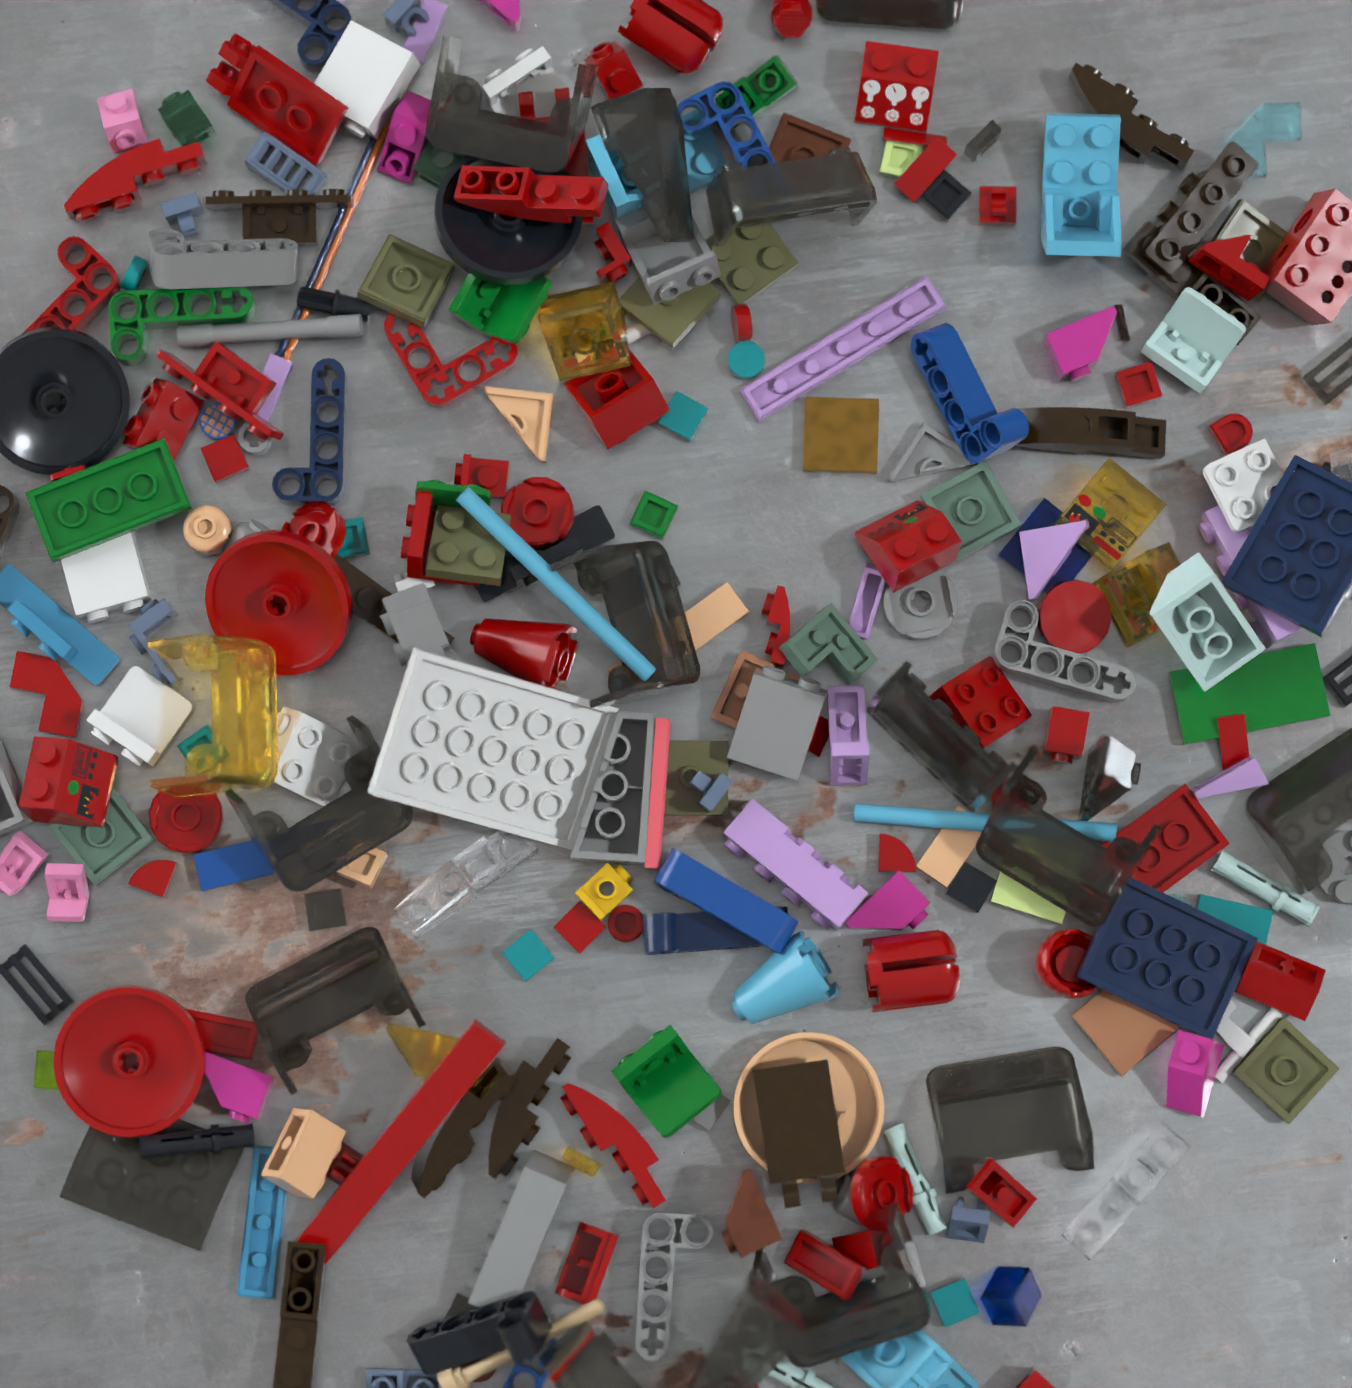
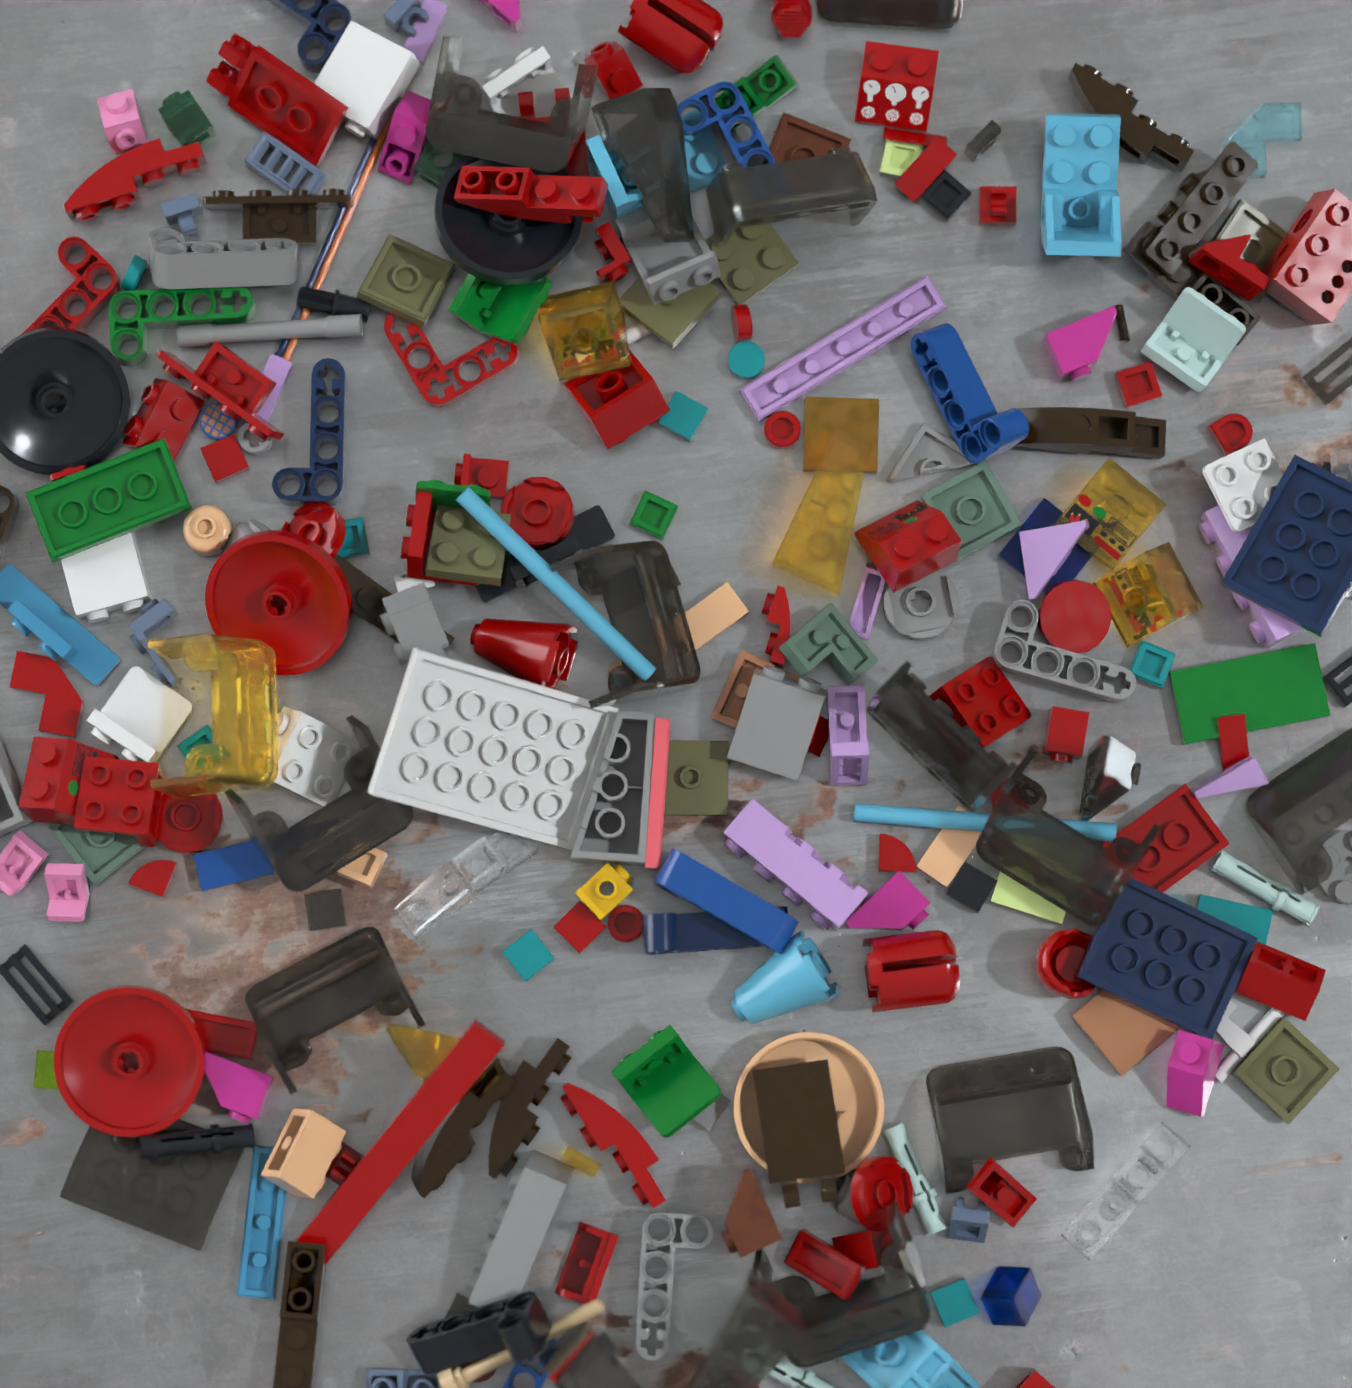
light nougat tile [485,386,553,463] -> none
sand blue tile [689,771,734,812] -> none
light aqua slope [1149,552,1266,692] -> none
none -> red bracket [74,756,165,848]
none -> red tile [764,411,801,449]
none -> clear yellow wedge [772,429,870,597]
none -> teal tile [1129,640,1176,689]

